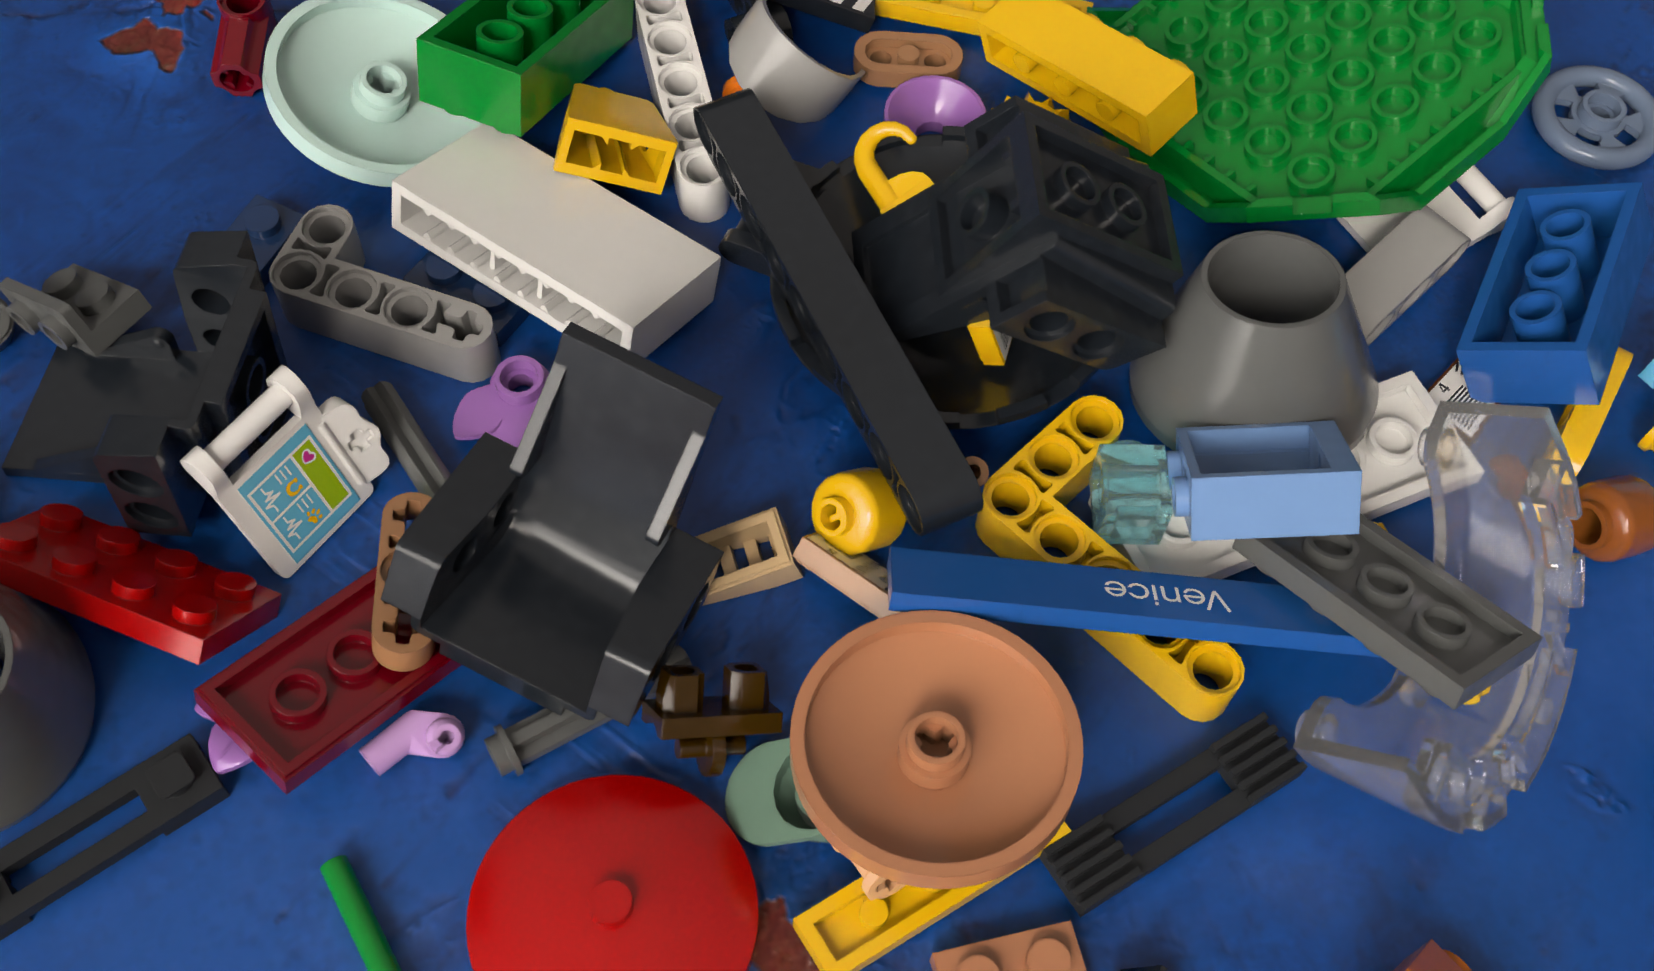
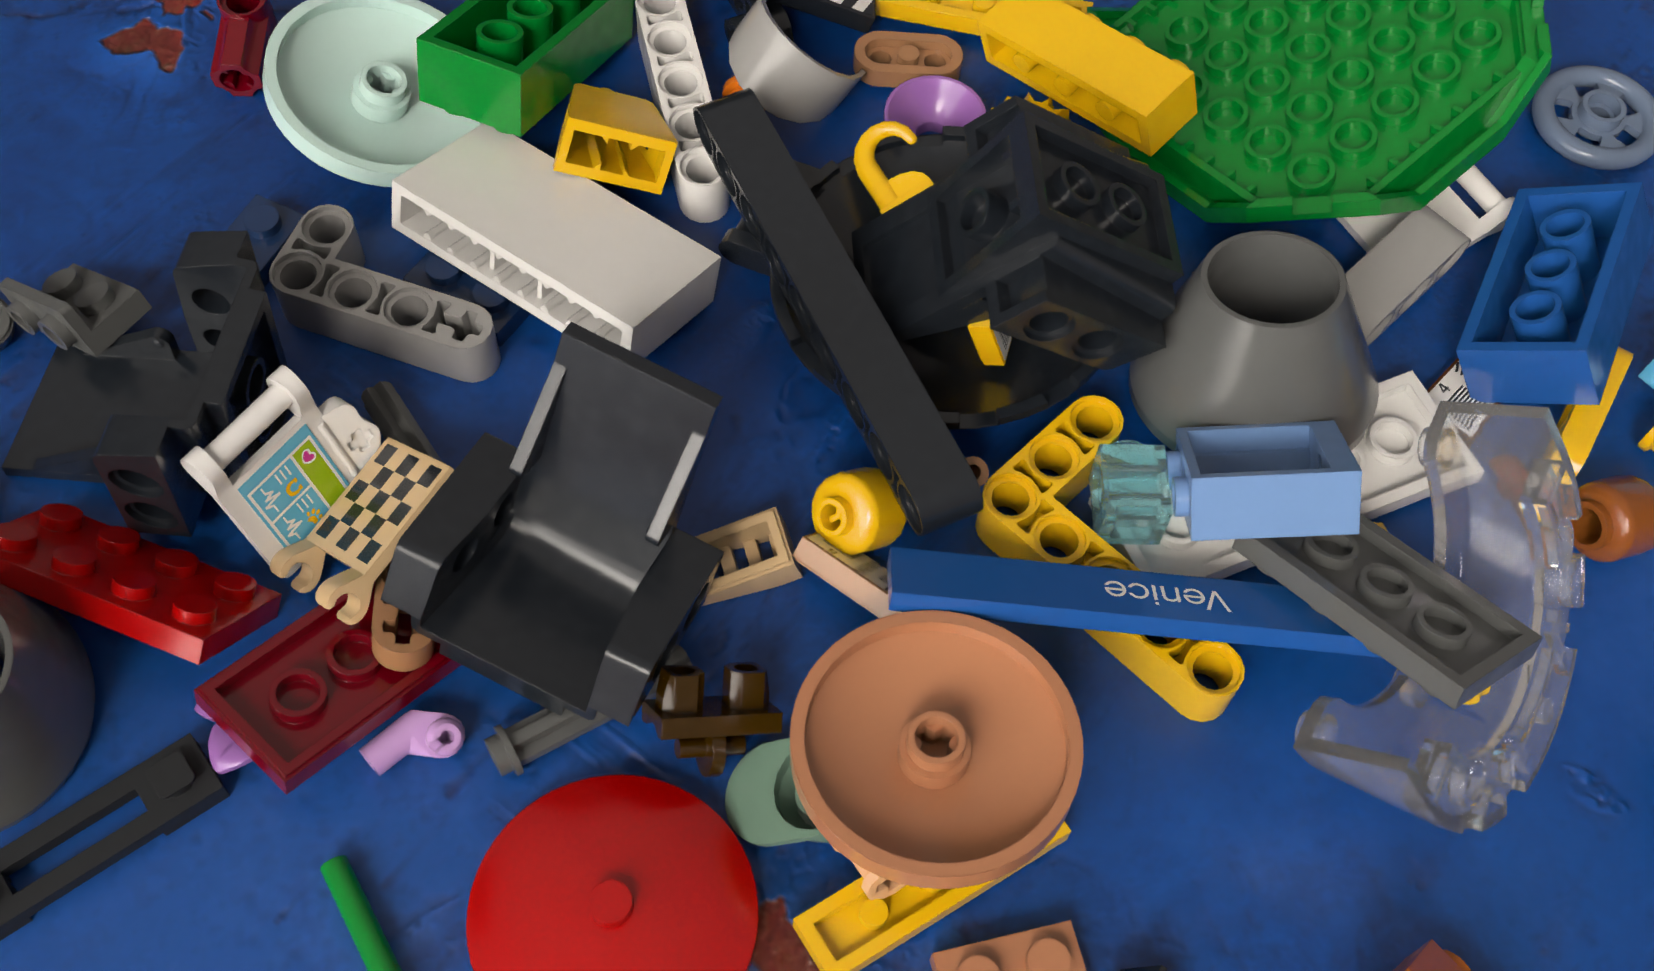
medium lavender plate [452,355,549,448] -> none
black container [1039,712,1308,918] -> none
none -> tan flag [270,437,454,625]

